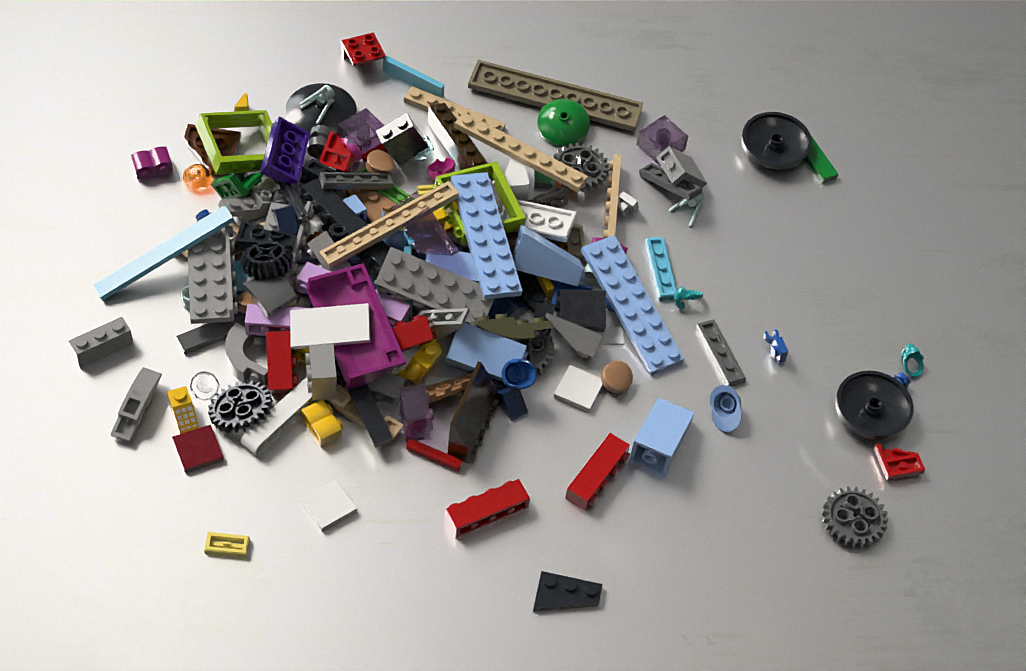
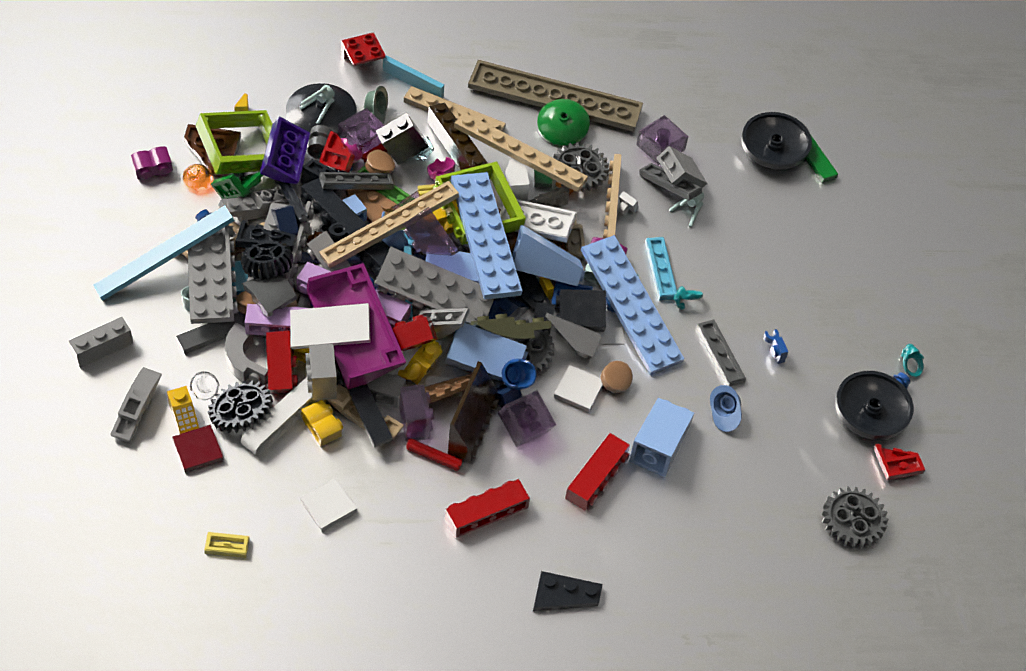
none -> sand green piece [364,86,388,126]
none -> clear purple brick [498,390,556,447]

